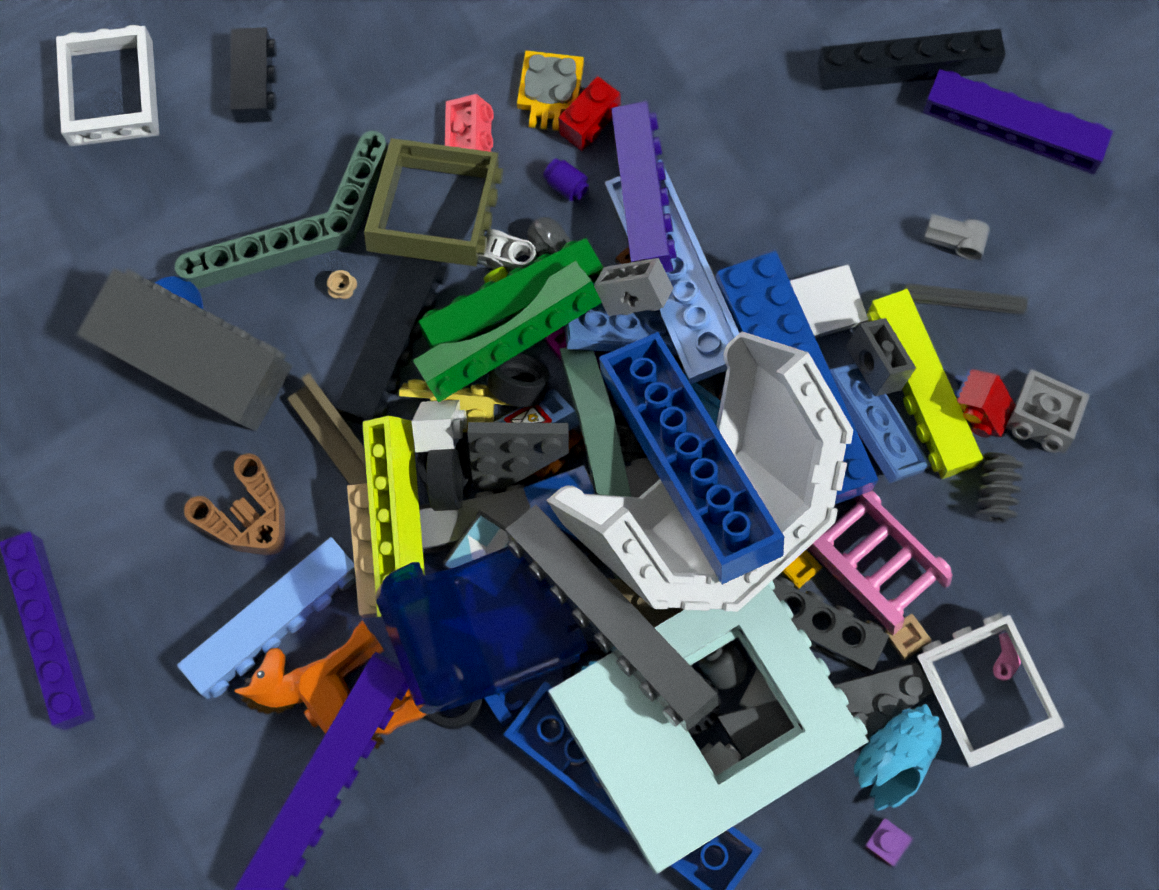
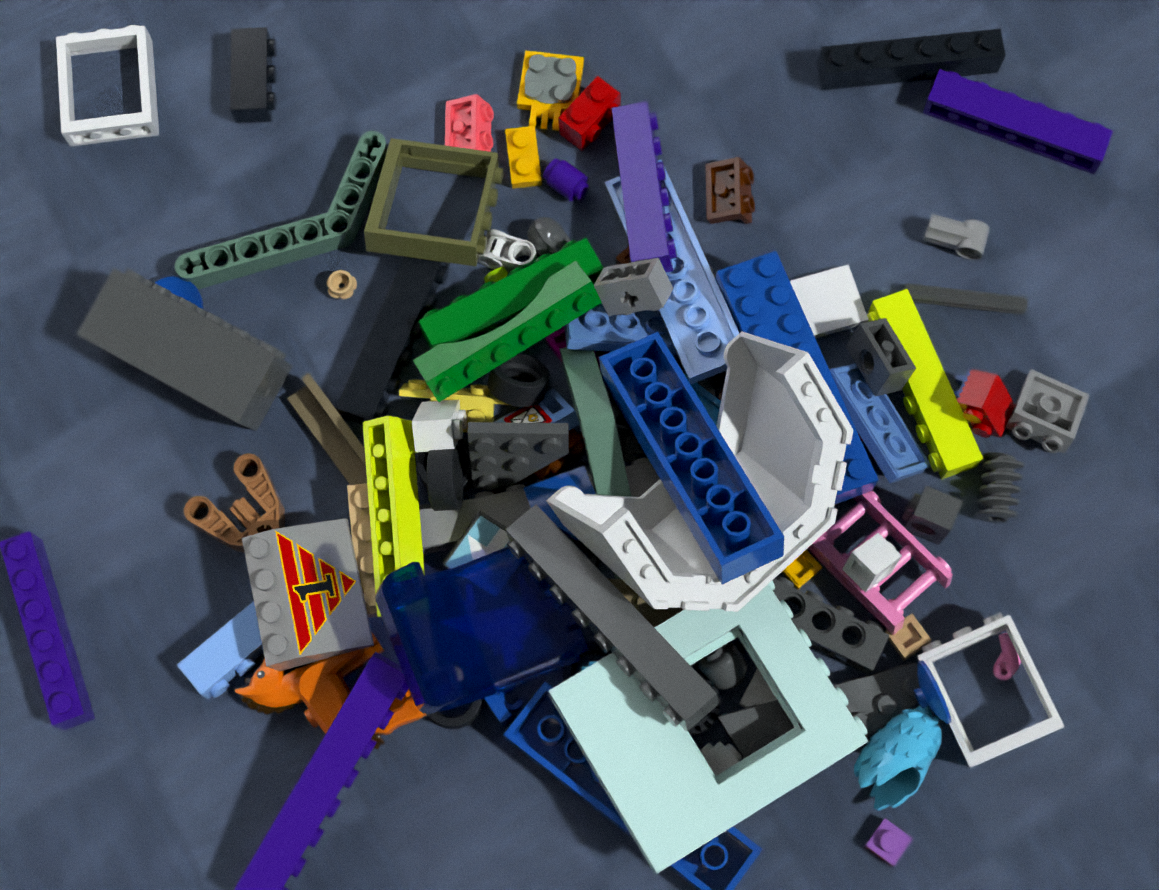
none -> light grey slope [242,518,374,671]
none -> yellow plate [505,126,542,189]
none -> reddish brown bracket [705,157,755,224]
none -> white brick [842,533,902,593]
none -> dark grey brick [902,486,963,545]
none -> blue dish [913,660,951,724]

